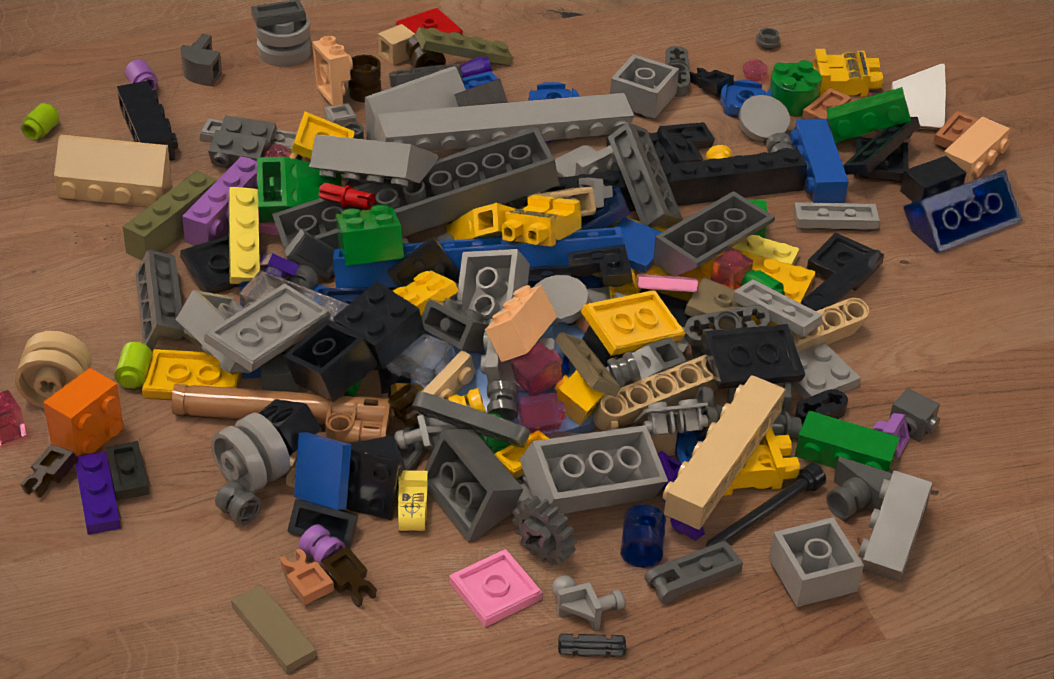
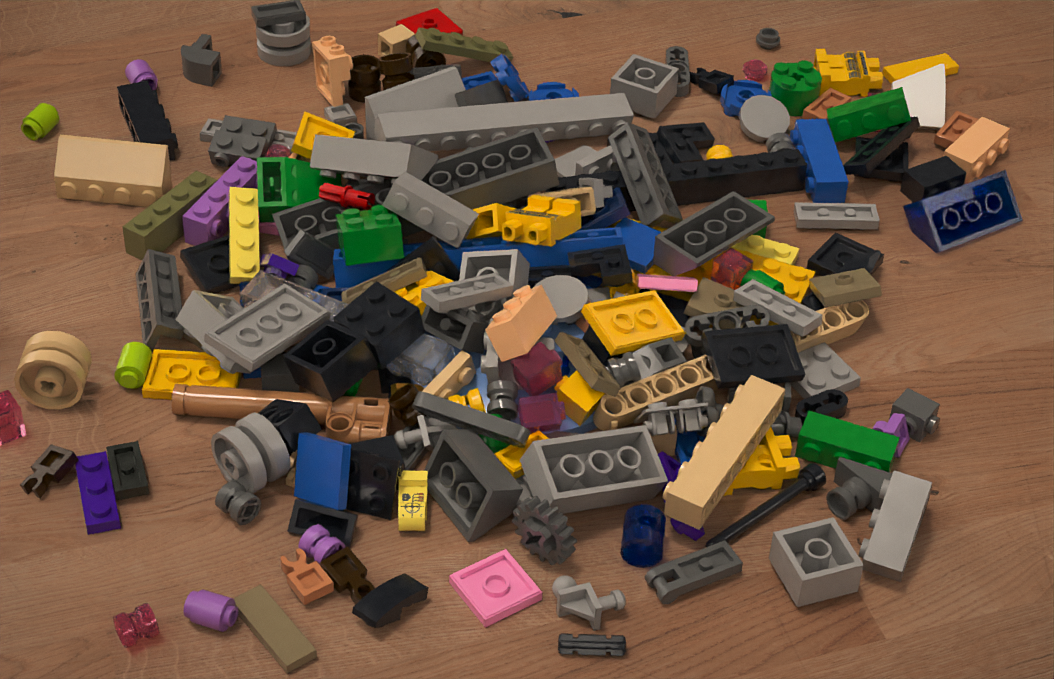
orange brick [43,368,124,456] -> none
dark purple cone [461,56,492,78] -> none
none -> clear pink wheel [113,603,160,648]
none -> medium lavender brick [184,589,238,632]
none -> dark tan tile [341,257,427,308]
none -> black slope [352,573,429,628]
none -> dark brown wheel [378,53,415,91]
none -> light grey brick [382,171,479,249]
none -> light grey plate [421,273,513,313]
none -> blue plate [490,53,529,102]
none -> dark tan plate [809,268,882,307]
none -> yellow tile [882,53,959,84]

